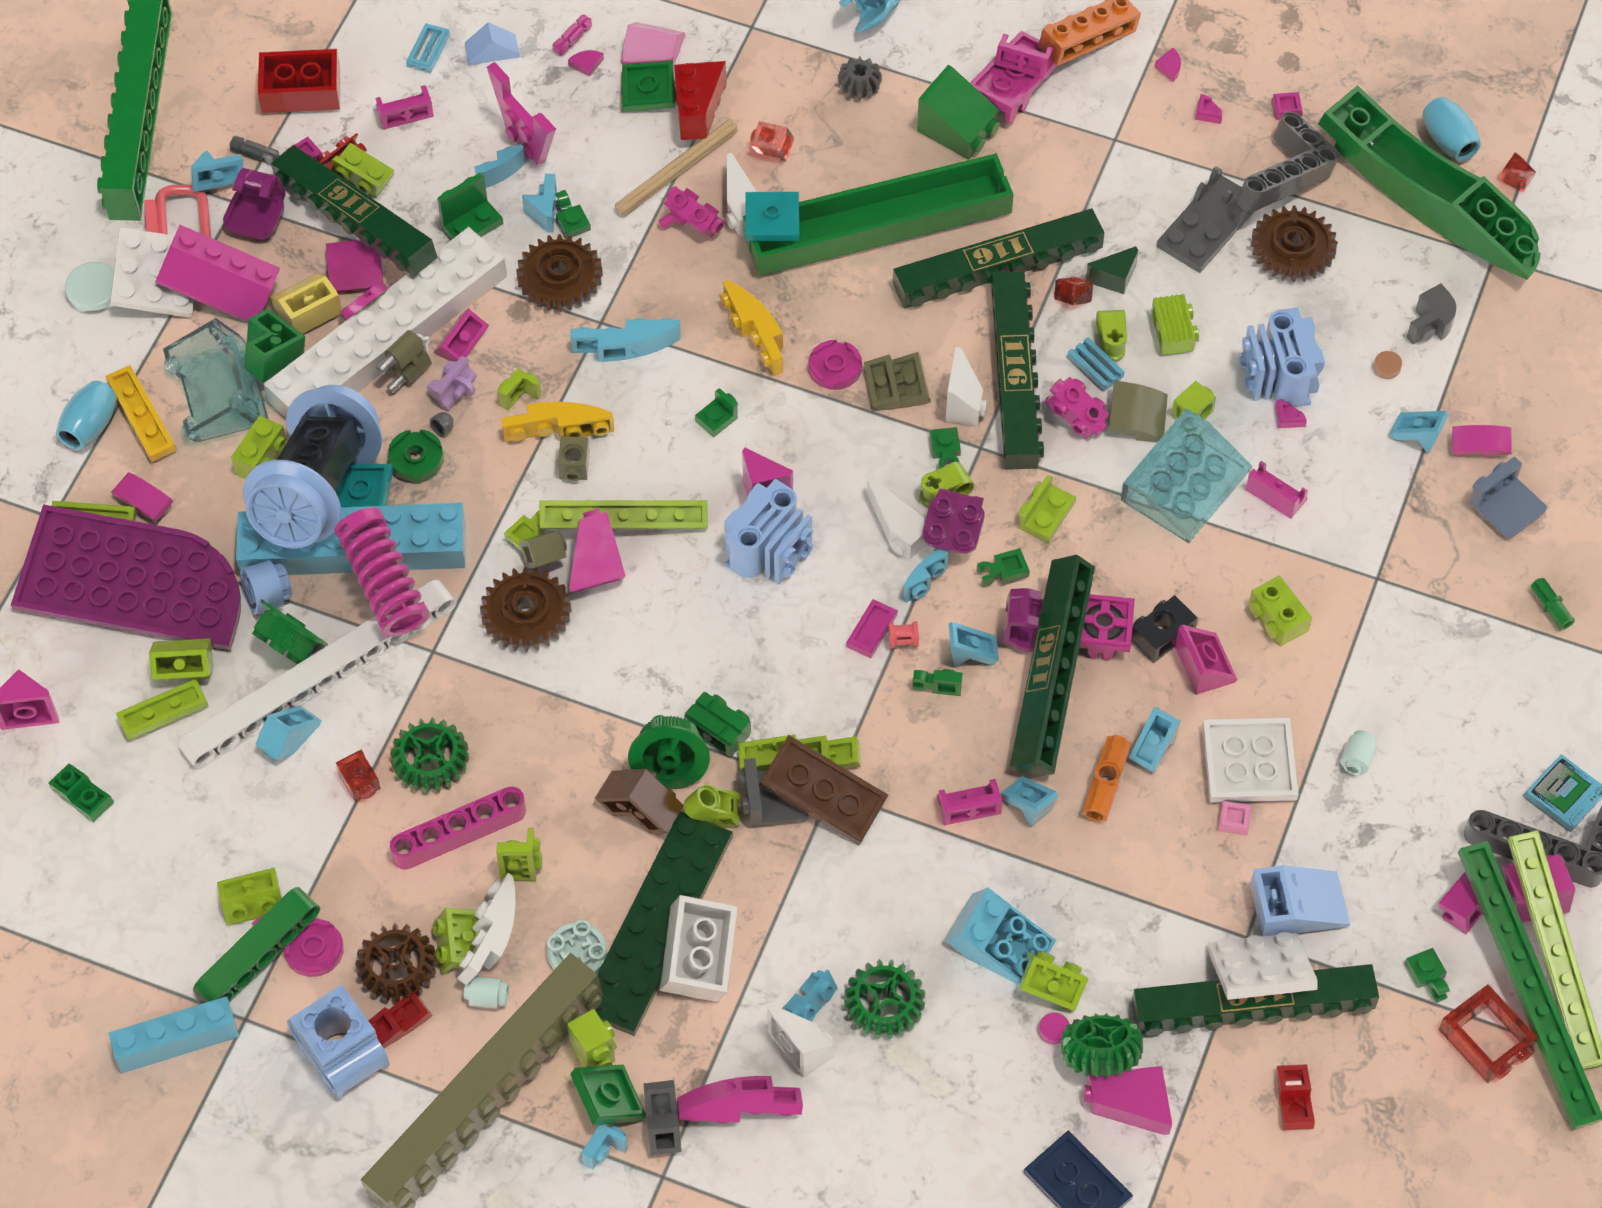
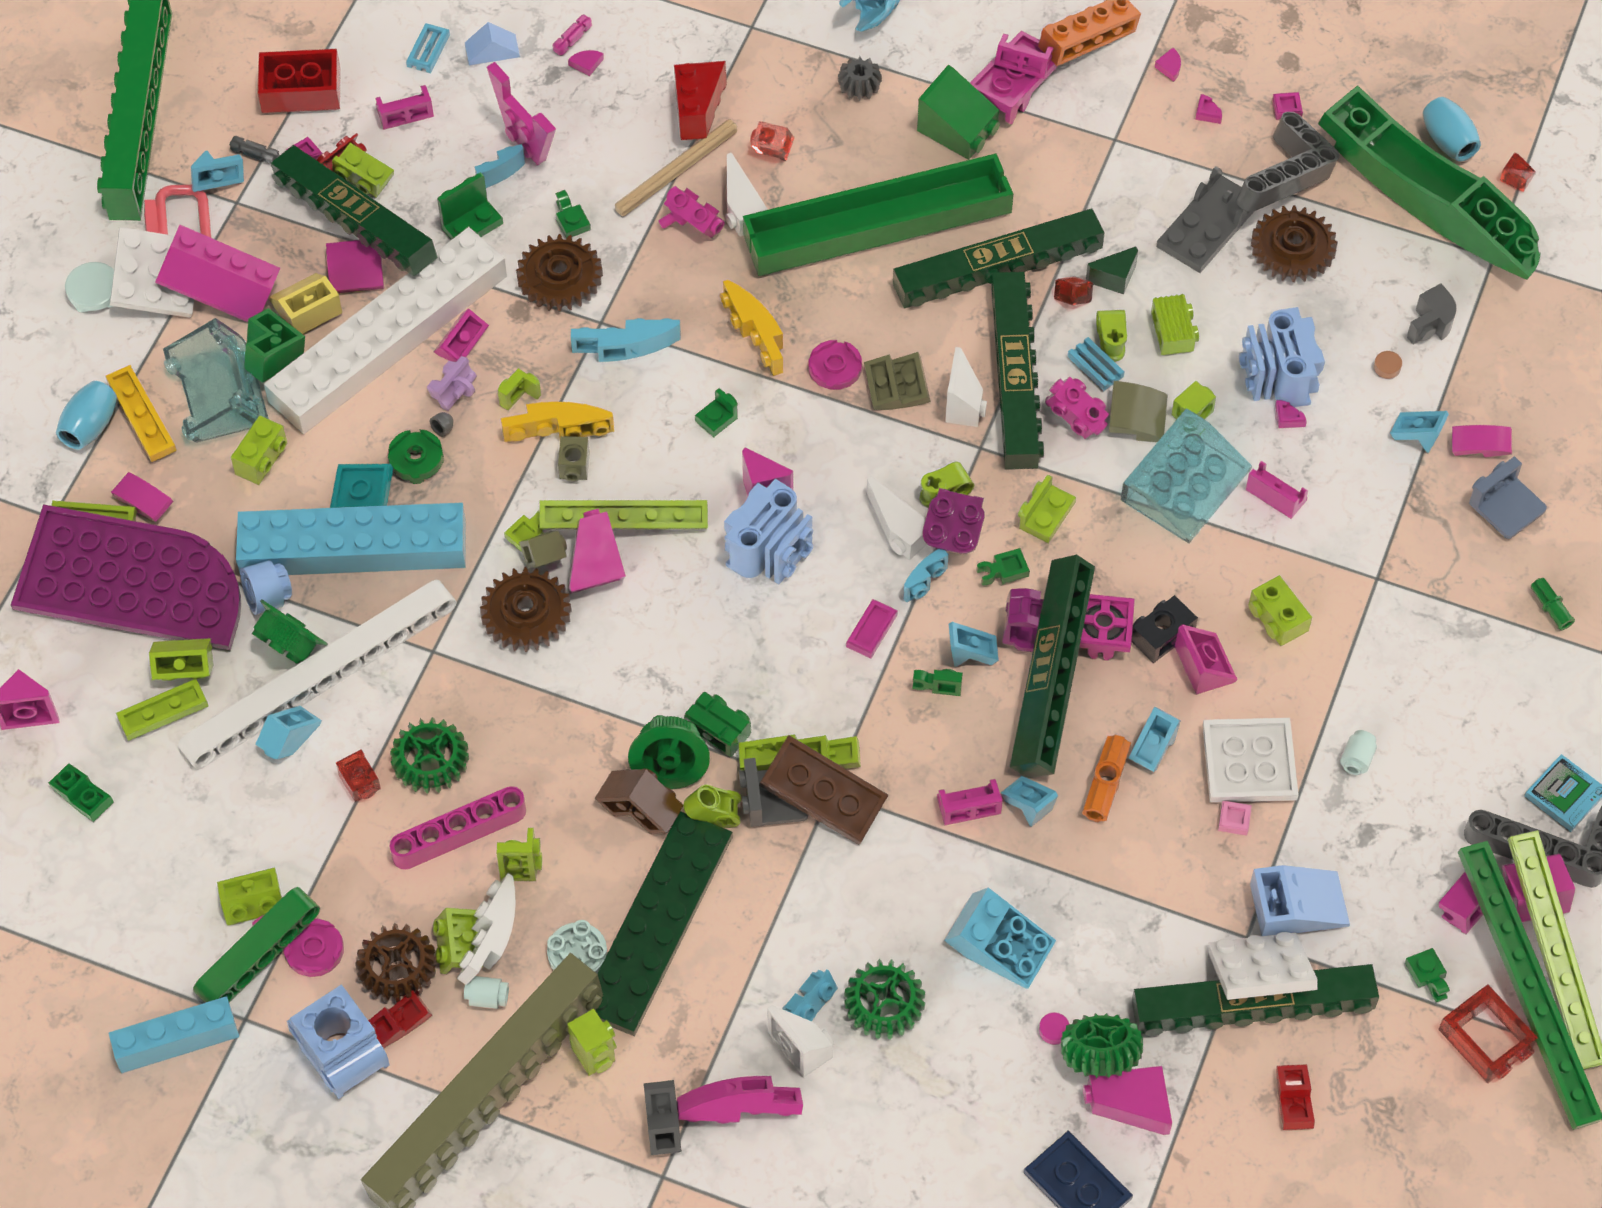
magenta piece [223,168,286,241] -> none
light blue brick [243,385,382,549] -> none
dark pink piece [334,507,430,637] -> none
dark pink tile [340,280,388,321] -> none
olive piece [376,330,432,393] -> none
medium azure slope [522,174,557,233] -> none
green plate [570,1064,647,1125] -> none
medium azure bracket [581,1125,628,1169] -> none
slope [621,22,685,65] -> none
green plate [622,61,675,112] -> none
white brick [660,895,738,1002] -> none
teal plate [745,192,799,241] -> none
coral bush [889,621,919,648] -> none
green plate [929,427,961,469] -> none
lime bracket [1018,950,1089,1011] -> none

